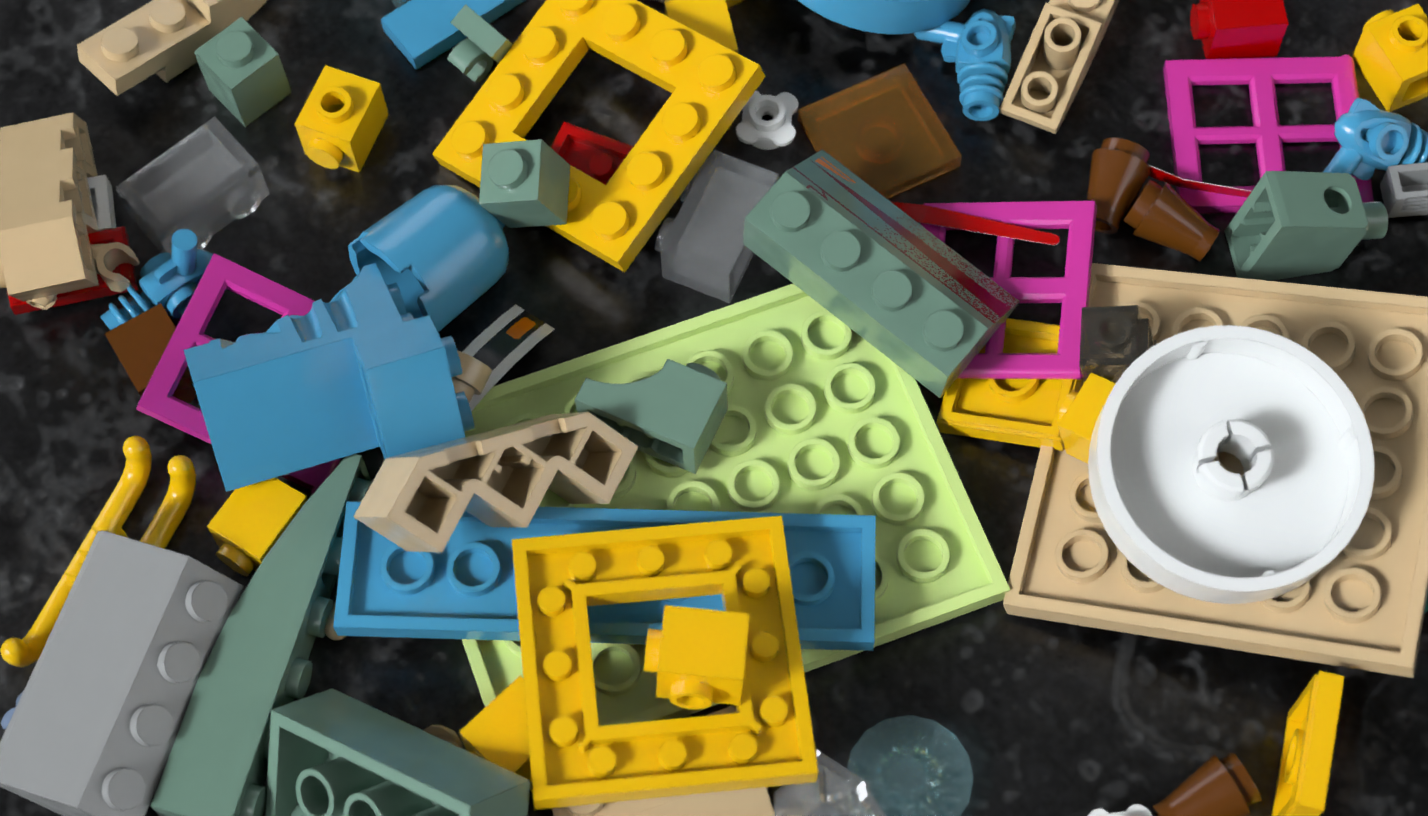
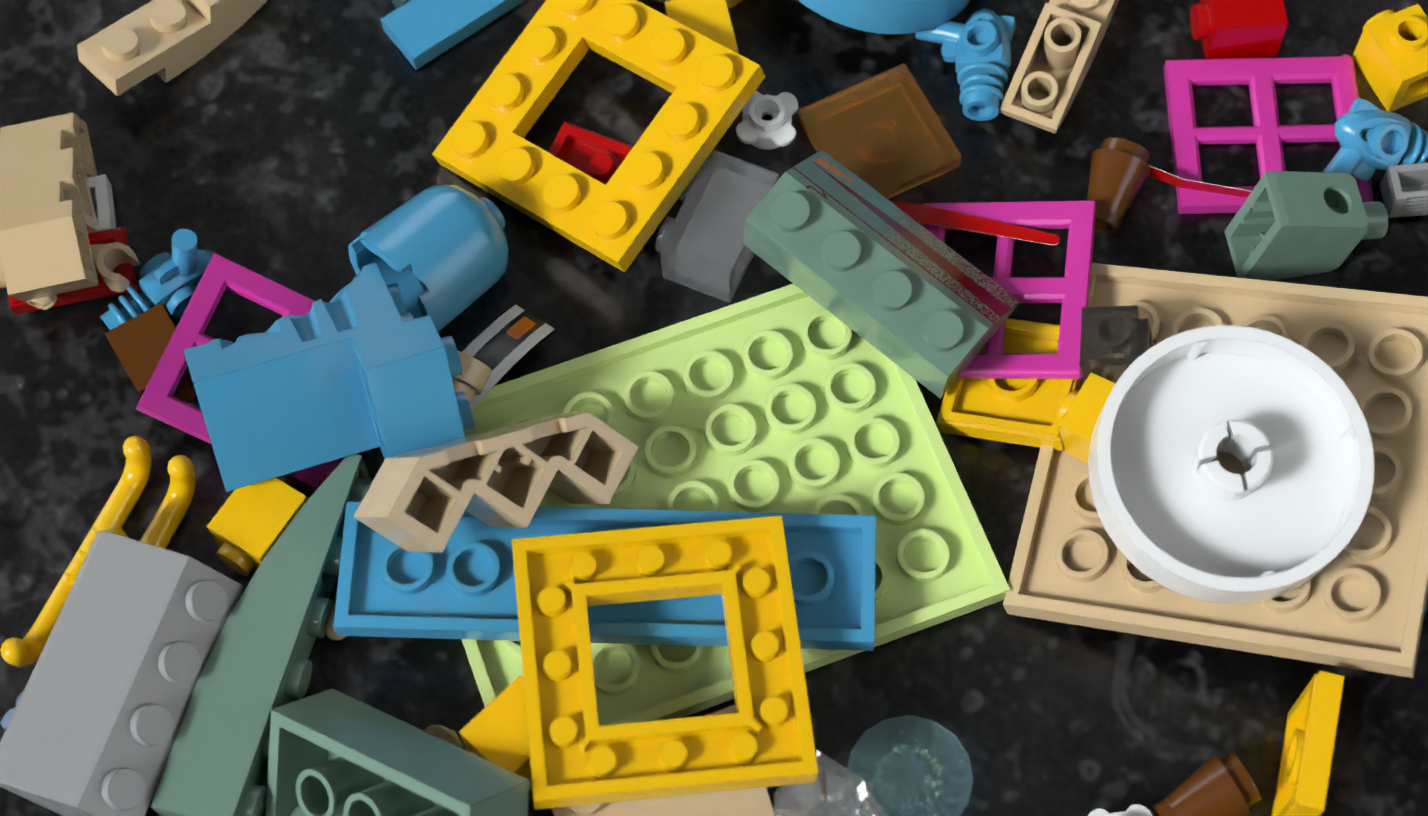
clear brick [115,117,270,254] -> none
sand green brick [194,17,291,127] -> none
yellow brick [295,65,389,173] -> none
sand green tile [448,4,513,84] -> none
sand green brick [479,139,570,228] -> none
sand green arch [575,359,728,474] -> none
yellow brick [644,605,750,709] -> none
reddish brown cone [1123,179,1220,262] -> none

